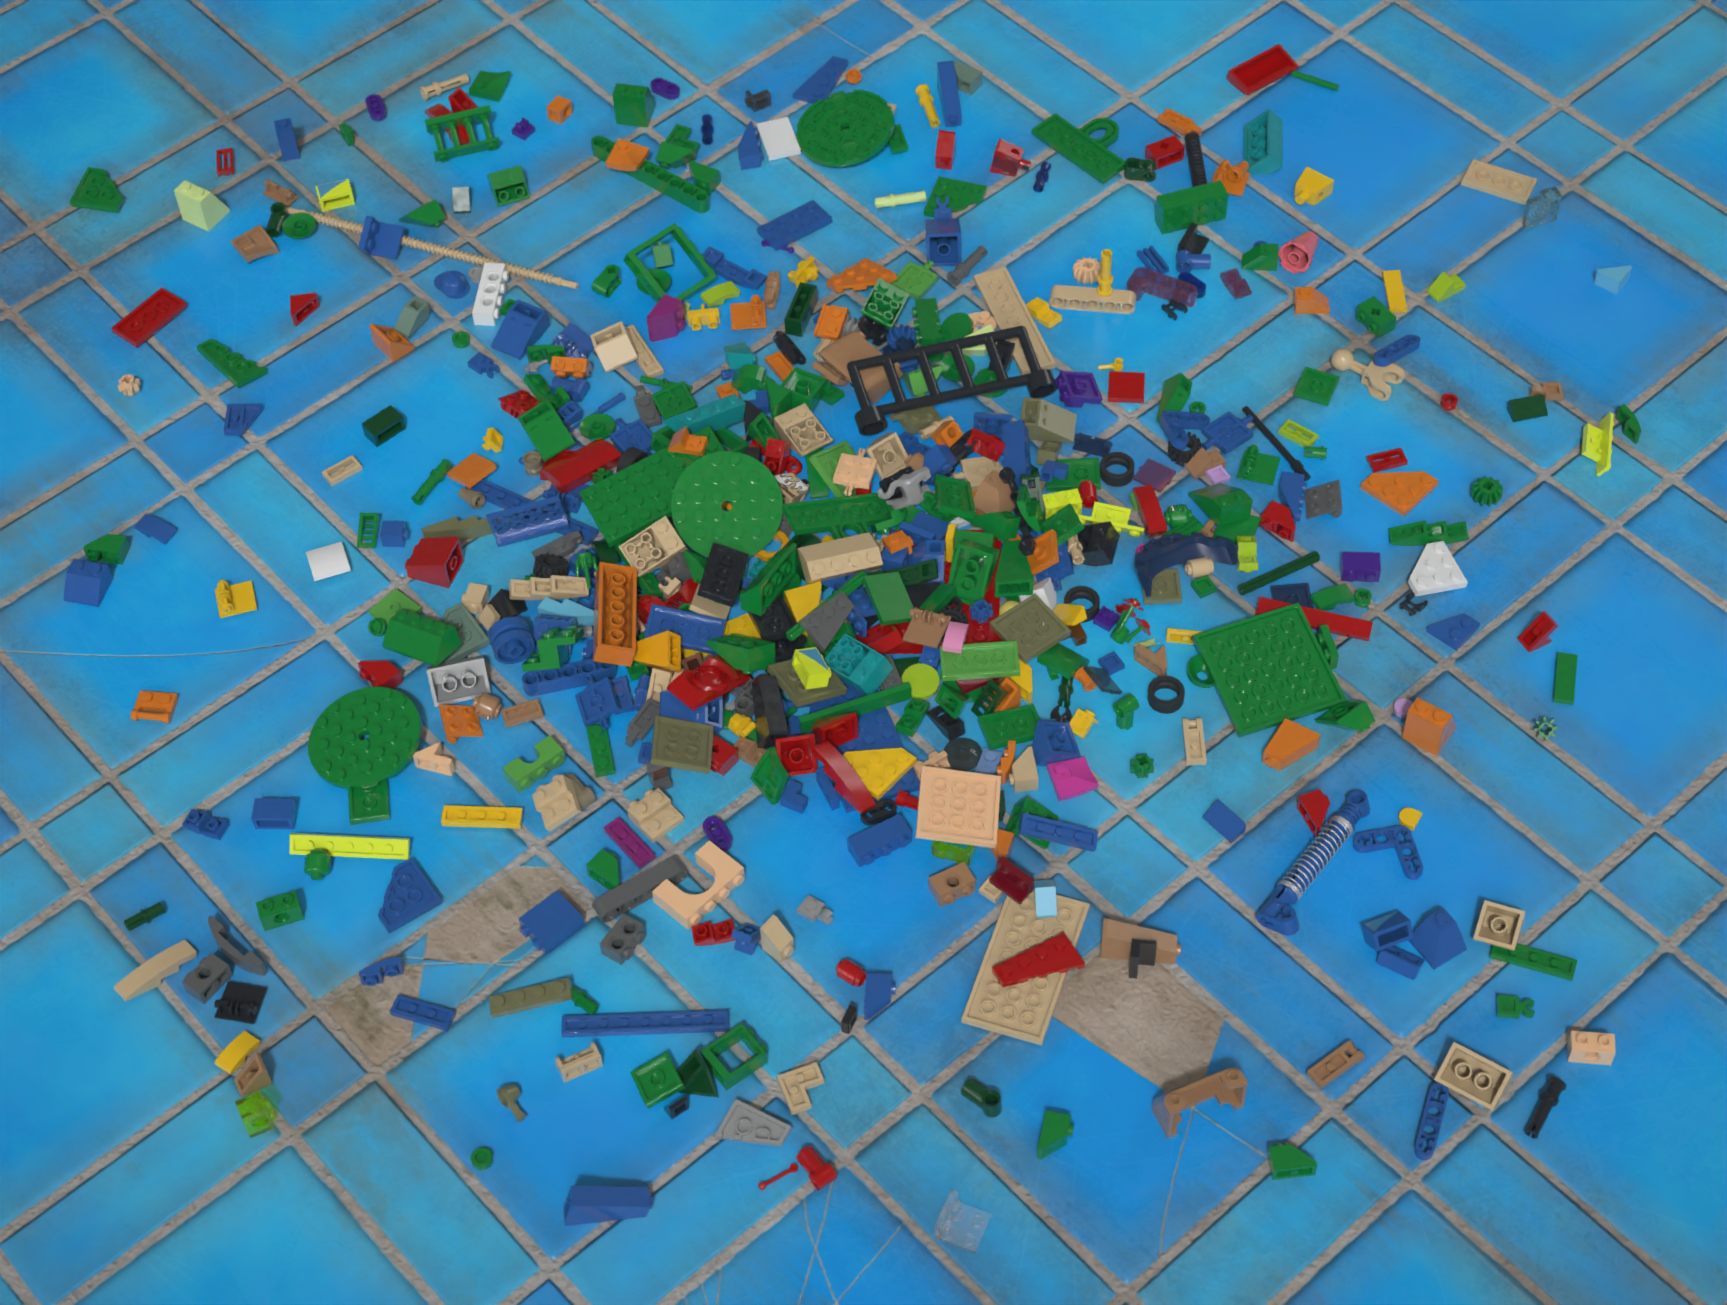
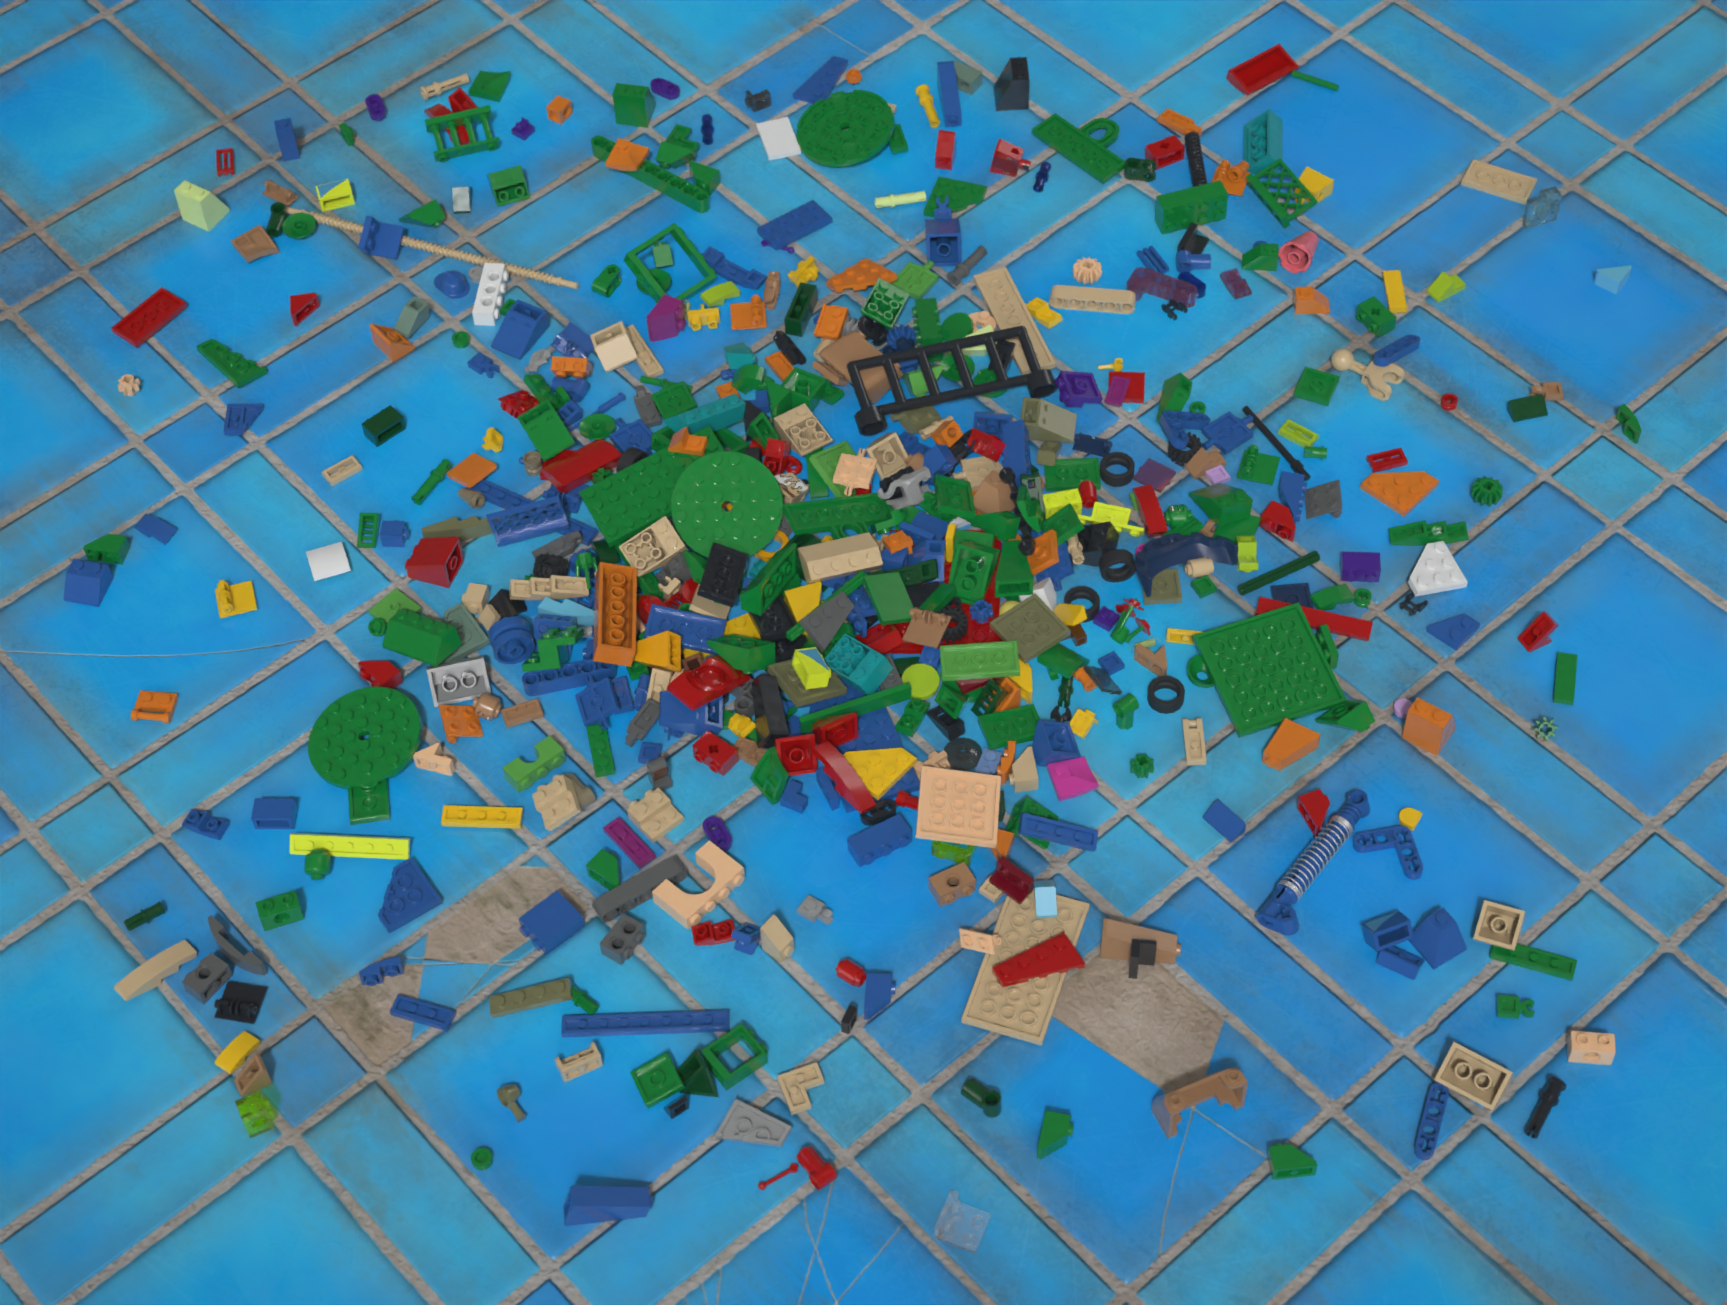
green plate [69,167,124,213] -> none
green slope [527,345,565,364] -> none
olive plate [650,715,714,774] -> none
blue slope [738,121,763,170] -> none
bright pink slope [942,621,969,654] -> none
blue piece [1040,460,1069,483] -> none
yellow pin [1097,249,1113,297] -> none
medium nougat plate [1307,1040,1366,1090] -> none
neon yellow bracket [1581,412,1614,476] -> none
none -> light nougat hinge [959,928,1002,955]
none -> black slope [993,57,1029,111]
none -> black tyre [1098,549,1136,583]
none -> magenta tile [1104,375,1131,407]
none -> green fence [1246,158,1318,229]

